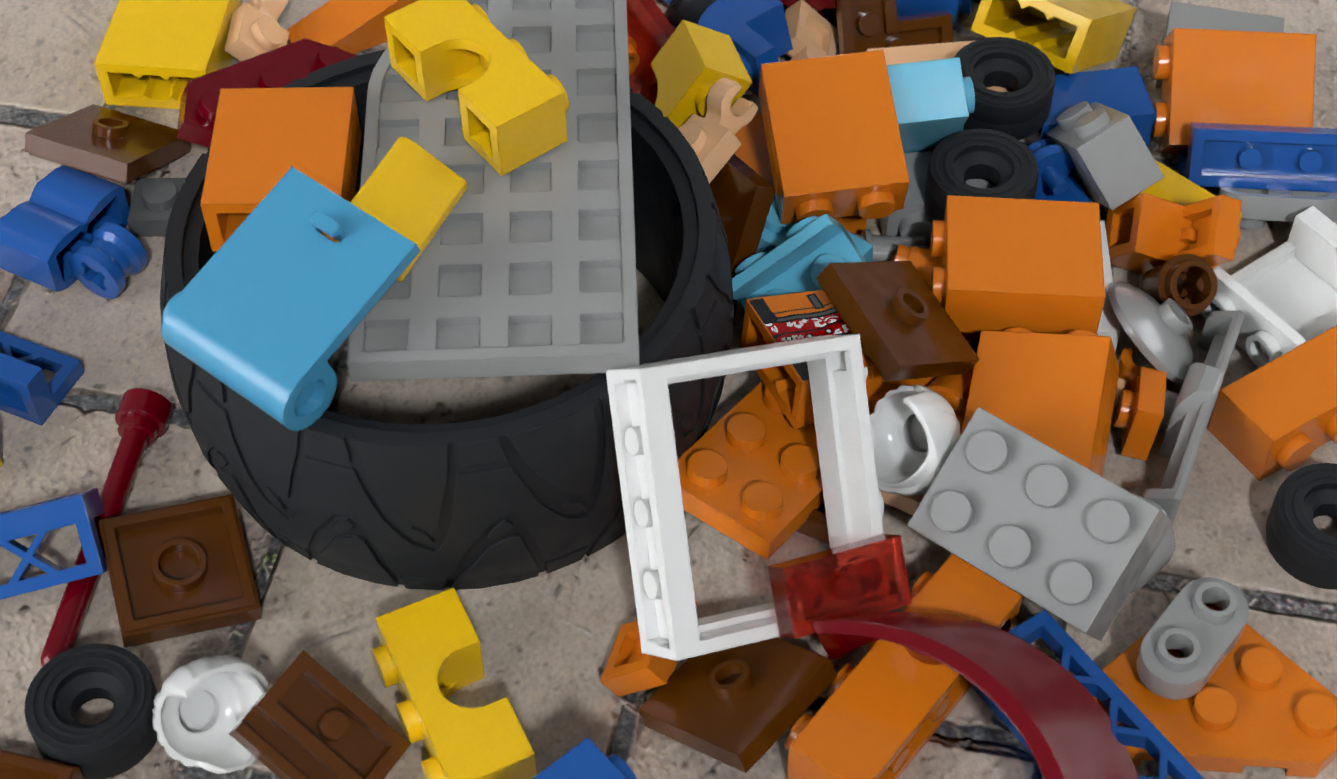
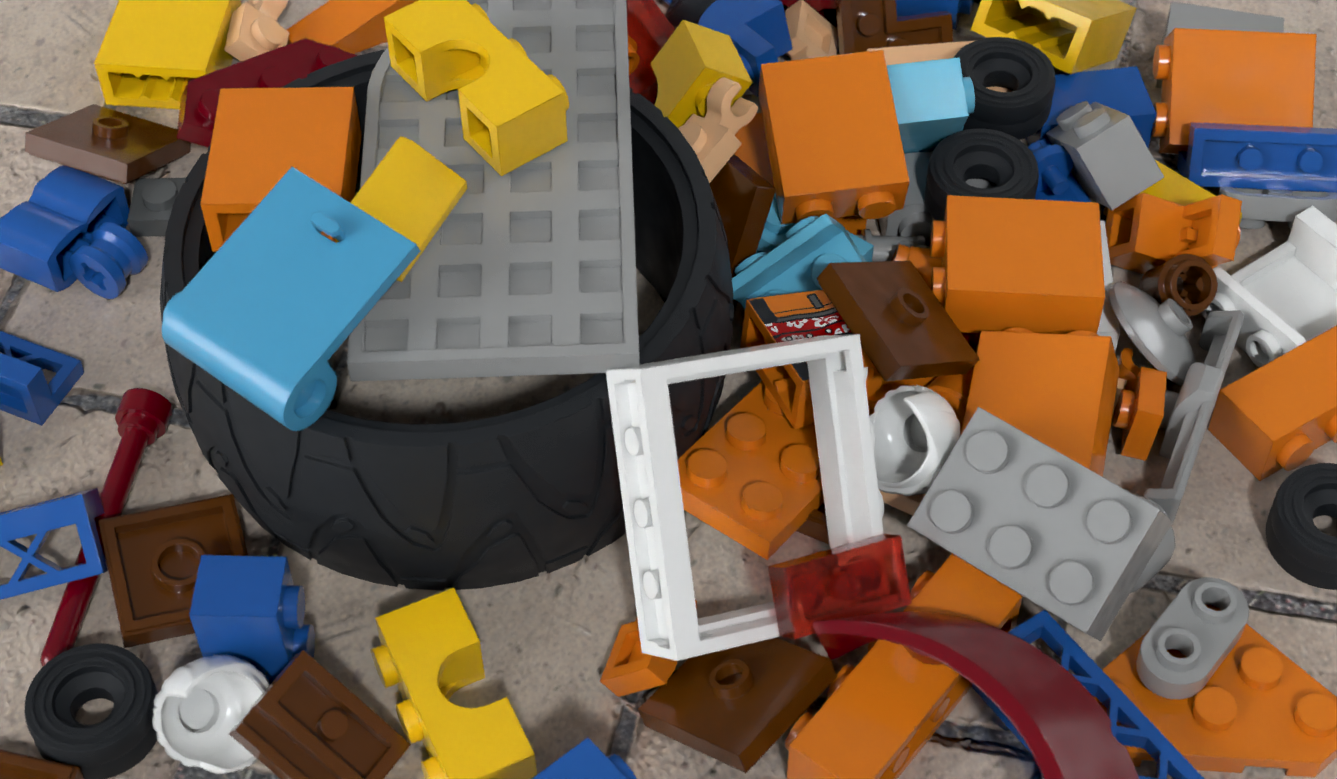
none -> blue brick [189,555,315,686]

